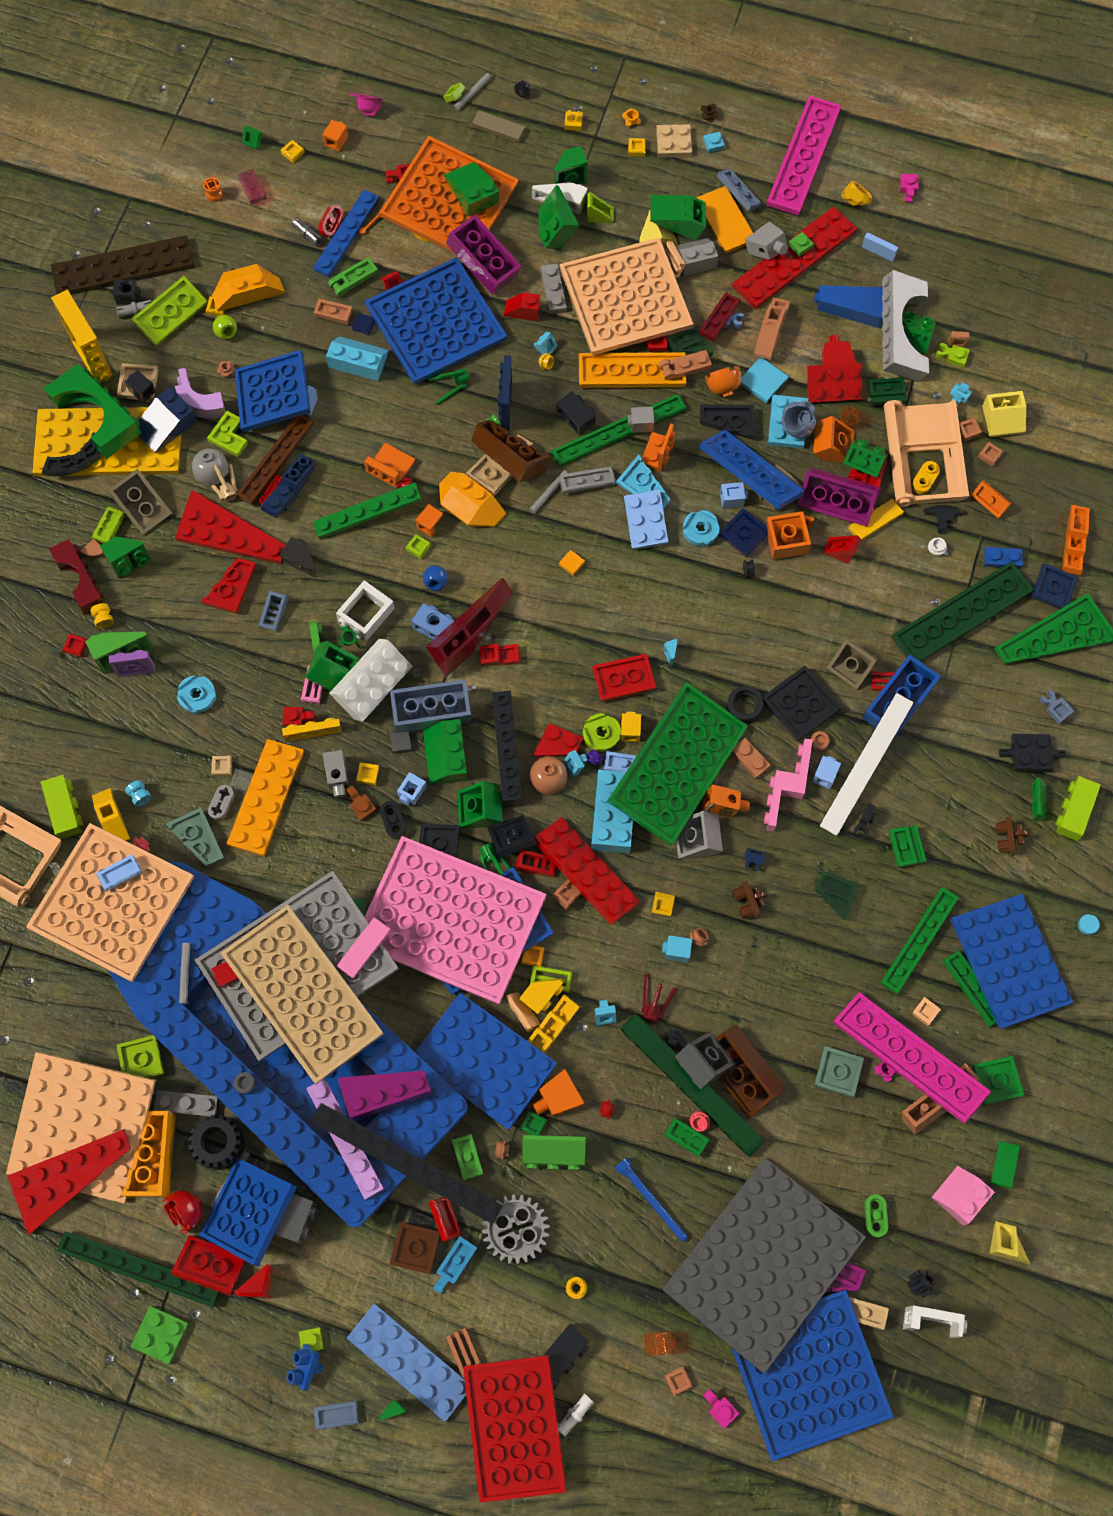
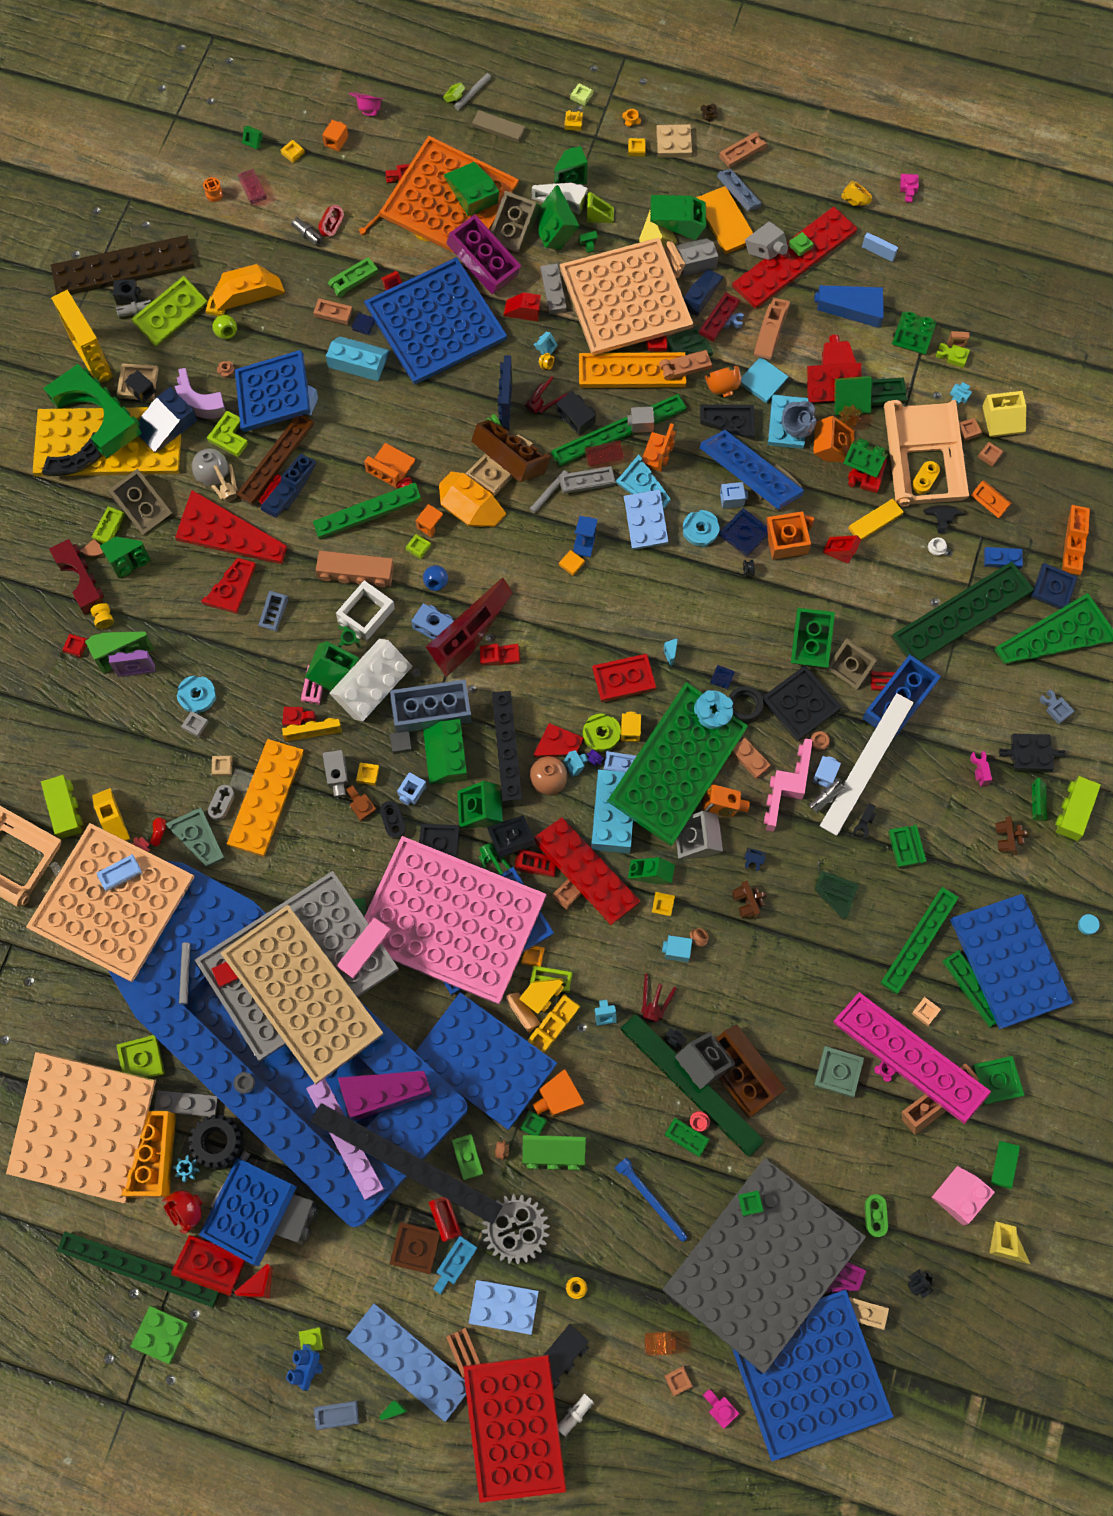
red wing [7,1129,132,1235] -> none
medium azure wheel [125,780,152,807] -> none
clear smoke slope [280,537,317,577] -> none
bright green plate [309,621,324,653] -> none
blue plate [313,190,380,278] -> none
green plant [429,368,470,405] -> none
black plate [514,81,531,98] -> none
red plate [600,1099,614,1120] -> none
medium azure plate [703,132,725,153] -> none
dark pink plate [766,95,841,216] -> none
magenta slope [797,467,881,526] -> none
arch [882,270,929,382] -> none
white panel [903,1306,967,1338] -> none
none -> red arm [150,817,166,846]
none -> medium azure gear [173,1155,200,1183]
none -> light grey plate [181,711,209,738]
none -> nougat brick [316,551,394,587]
none -> light blue plate [469,1280,539,1335]
none -> dark tan slope [490,191,541,253]
none -> dark red plant [525,376,568,414]
none -> yellowish green tile [570,84,593,106]
none -> blue piece [573,516,598,557]
none -> green tile [578,231,598,252]
none -> clear red plate [584,441,624,466]
none -> green slope [628,857,675,885]
none -> dark blue slope [684,269,724,317]
none -> medium azure plate [694,690,733,729]
none -> clear blue tile [710,665,735,690]
none -> nougat plate [719,132,768,168]
none -> green tile [738,1191,763,1217]
none -> green slope [790,608,835,668]
none -> flat silver pin [809,778,846,813]
none -> green tile [834,376,872,415]
none -> dark pink plate [970,751,992,787]

